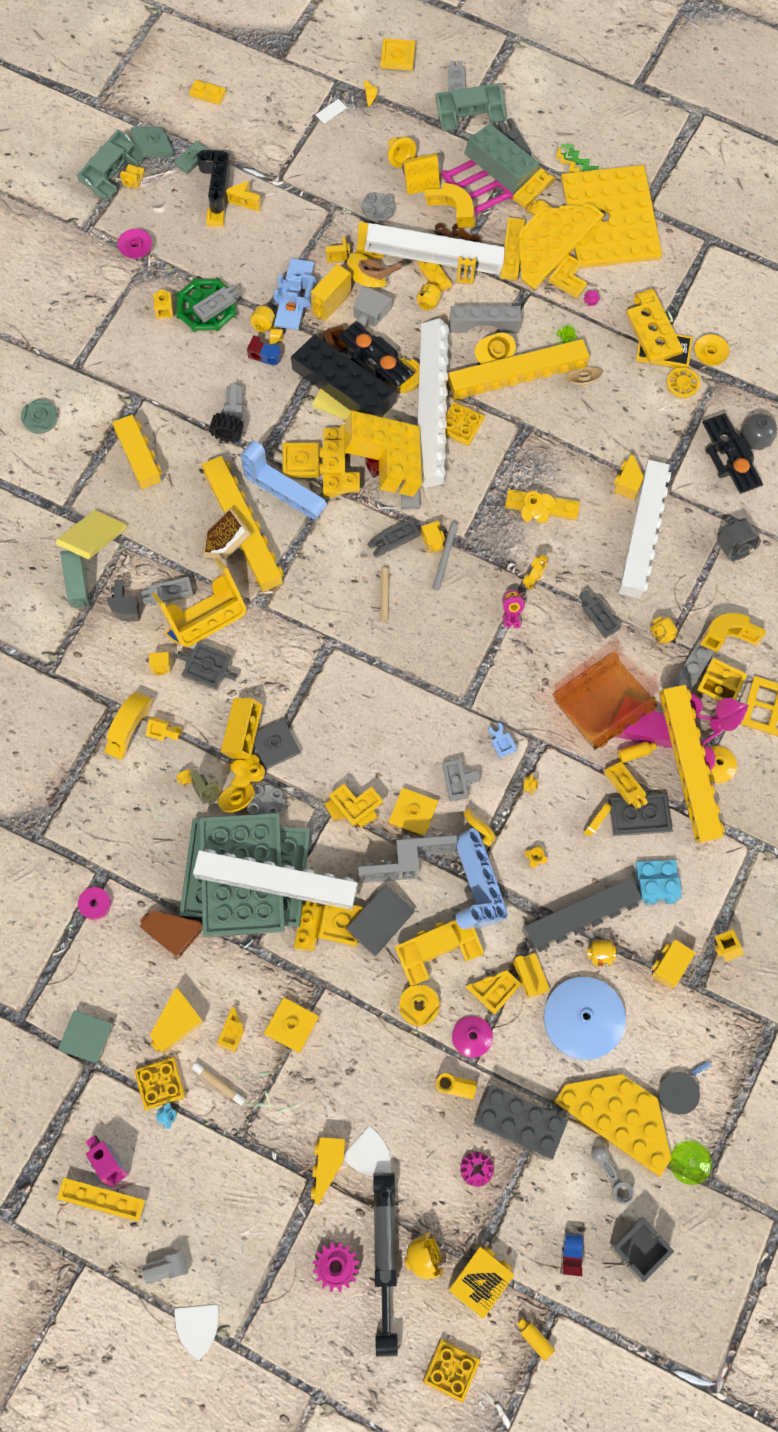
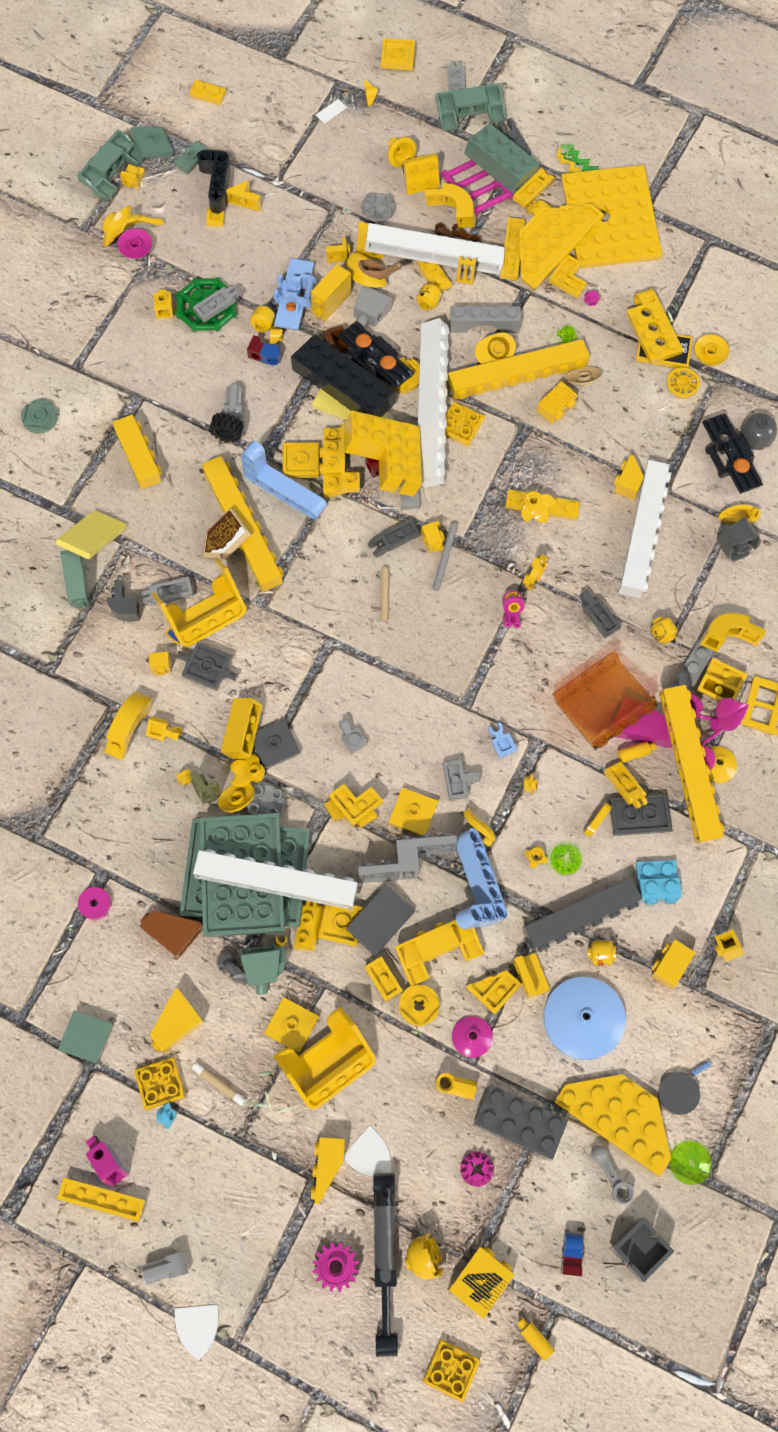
yellow slope [217,1006,244,1053] -> none
none -> yellow hat [102,205,164,247]
none -> sand green torso [216,935,287,995]
none -> yellow windscreen [272,1006,376,1109]
none -> light grey plate [338,719,368,755]
none -> yellow plate [364,956,403,1003]
none -> yellow brick [537,381,578,424]
none -> clear neon green gear [550,844,582,875]
none -> yellow arm [718,505,761,525]

